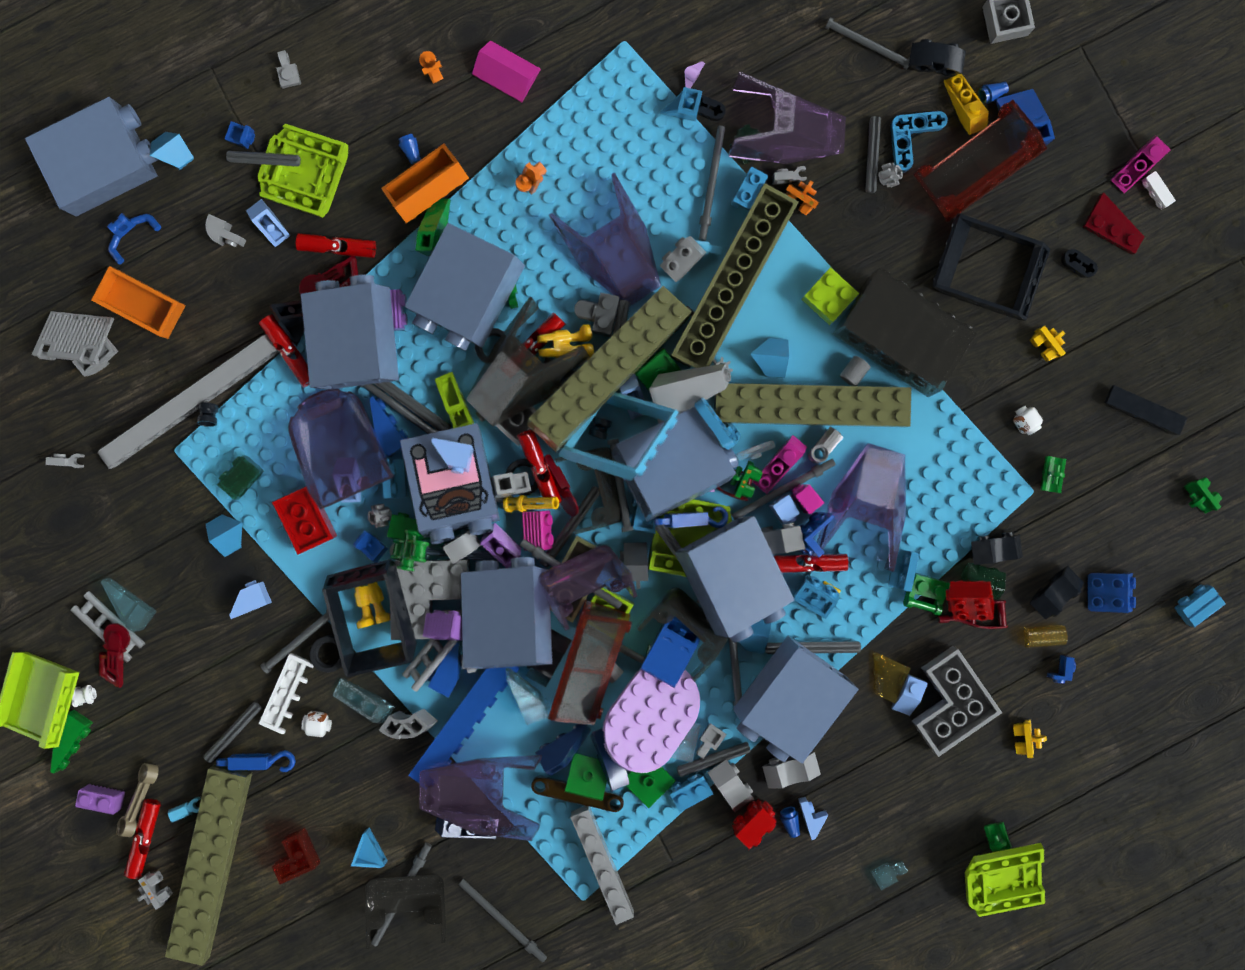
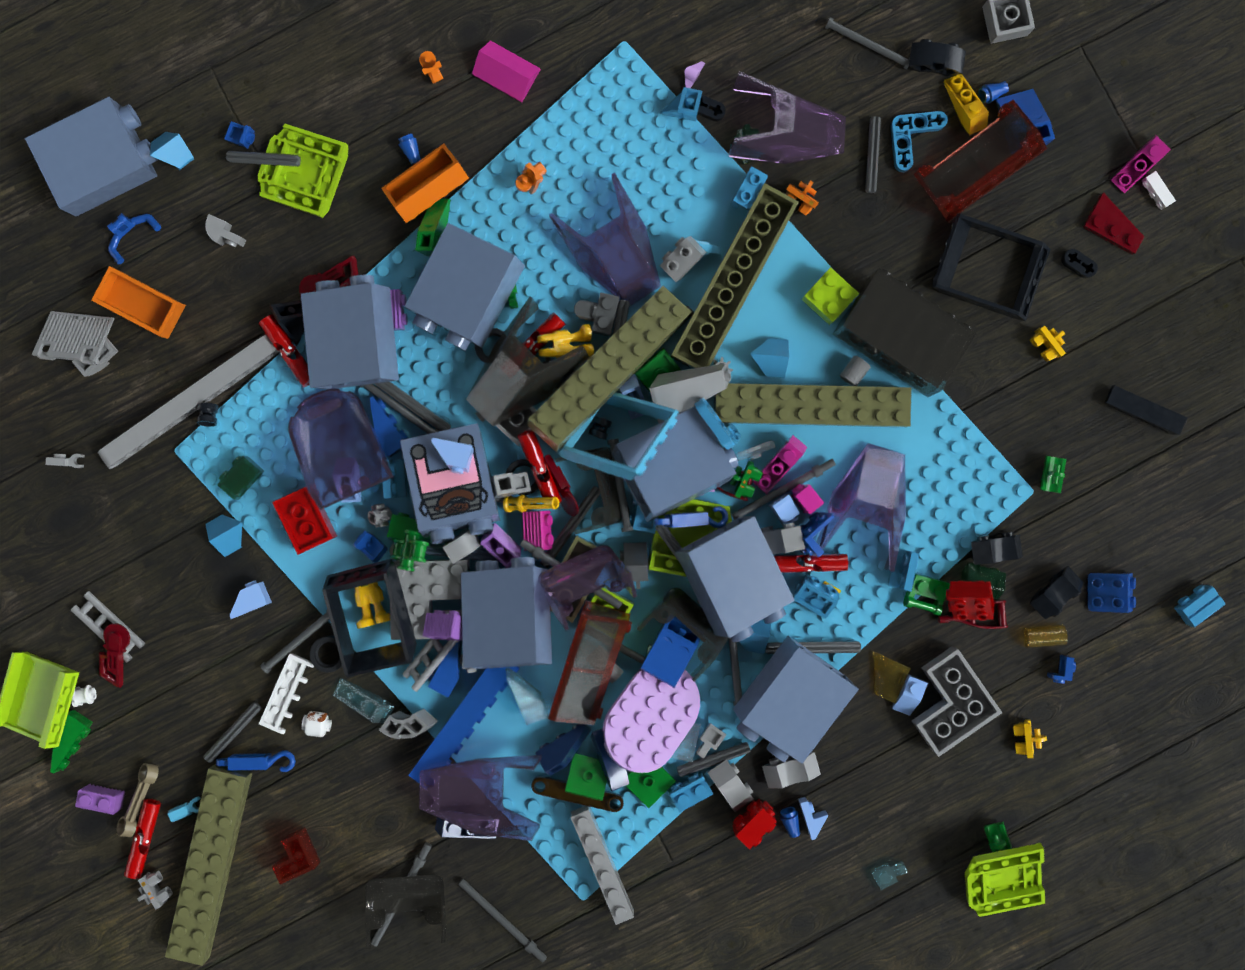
clear light blue slope [101,578,157,632] -> none
light blue slope [246,199,290,247] -> none
light grey plate [276,50,301,89] -> none
red piece [296,233,376,258] -> none
dark azure slope [351,827,388,868] -> none
lime slope [435,372,474,428] -> none
black brick [526,629,572,687] -> none
dark grey bar [699,125,725,241] -> none
light grey plate [772,166,807,185] -> none
light grey piece [808,427,843,464] -> none
light grey gear [878,163,903,188] -> none
white head [1013,406,1043,435] -> none
green hips [1184,477,1222,514] -> none

